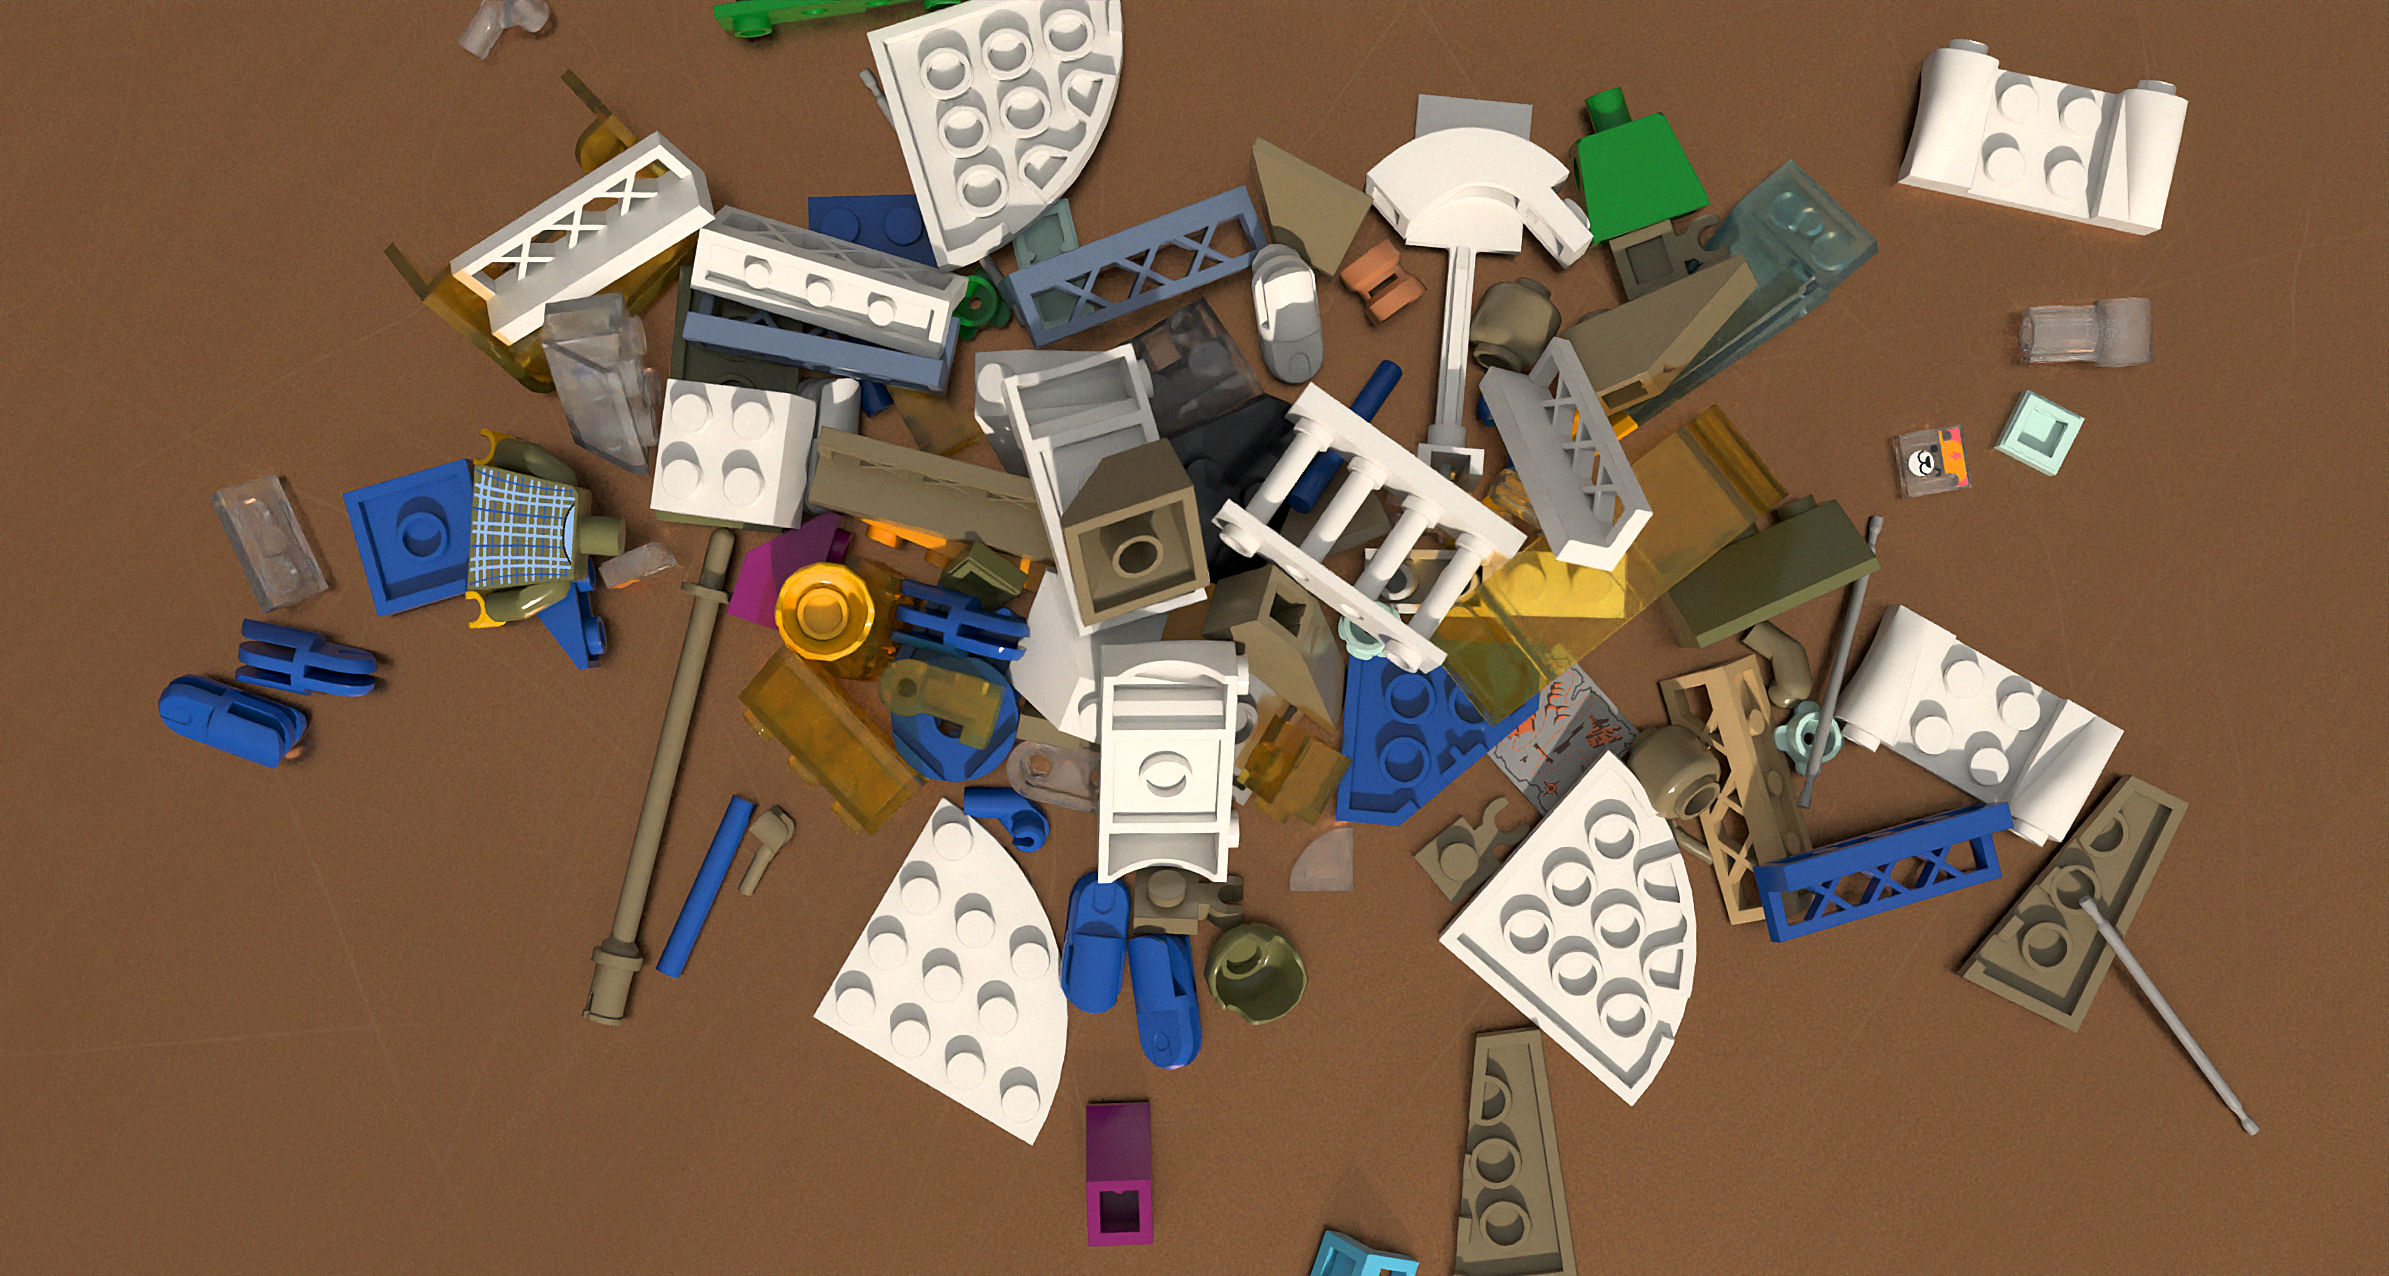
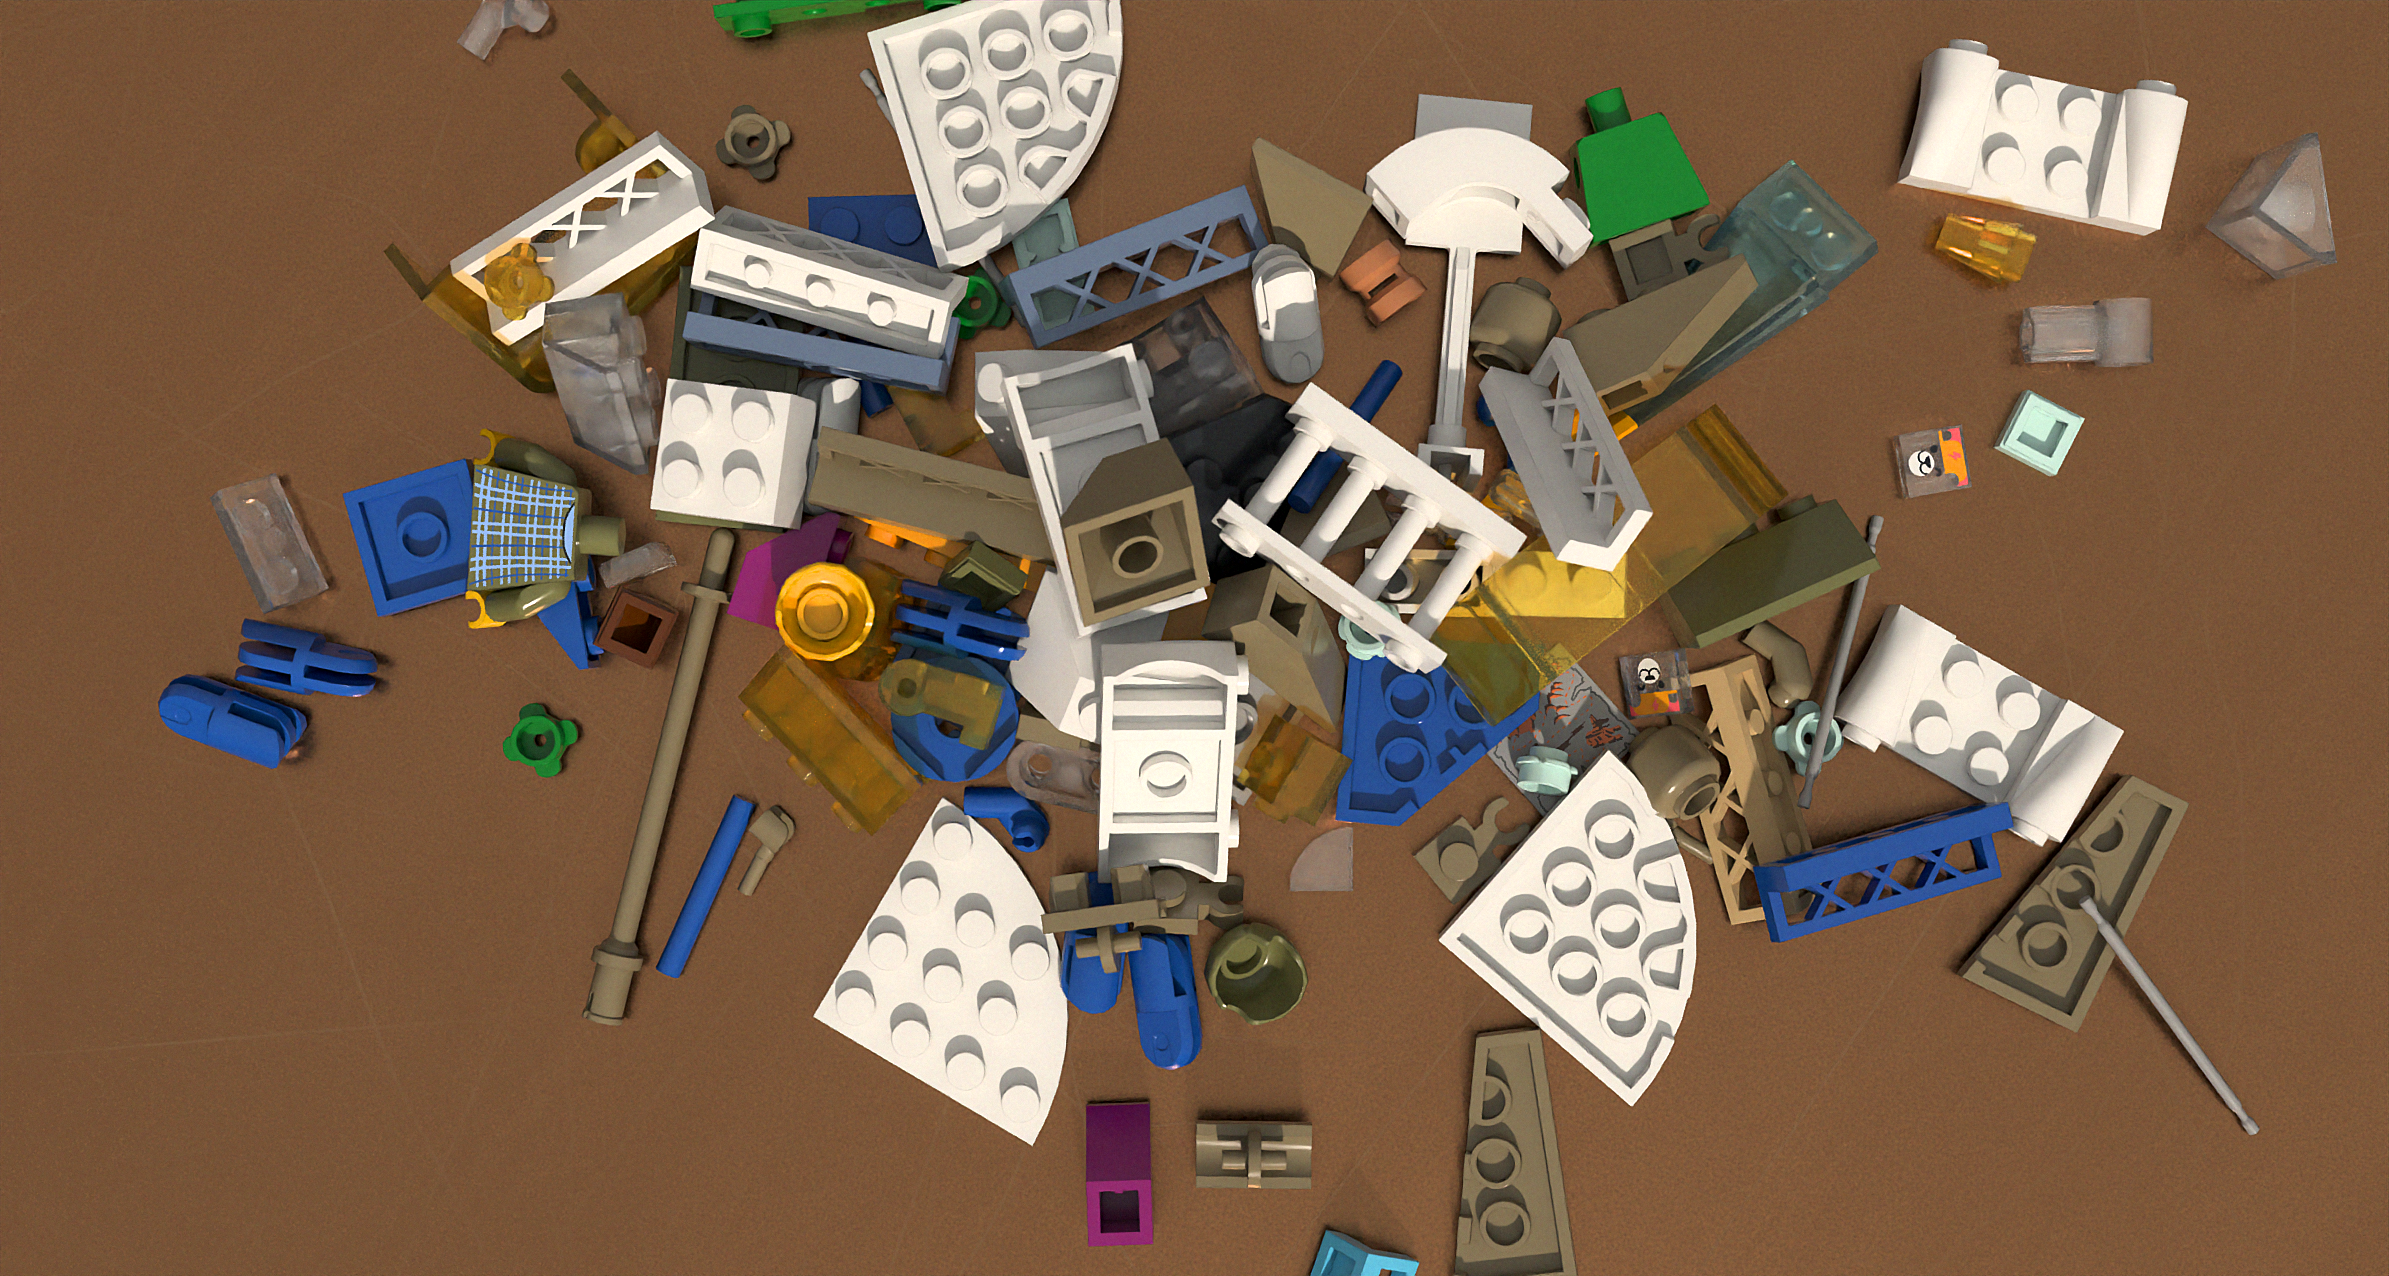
none -> clear yellow plate [484,243,555,321]
none -> green plate [503,703,578,778]
none -> reddish brown slope [592,585,679,670]
none -> dark tan plate [716,105,791,180]
none -> dark tan hips [1041,863,1168,974]
none -> dark tan hips [1196,1120,1312,1189]
none -> light aqua plate [1515,746,1578,796]
none -> clear tile [1619,648,1695,720]
none -> clear yellow cone [1935,212,2037,285]
none -> clear slope [2205,132,2337,280]

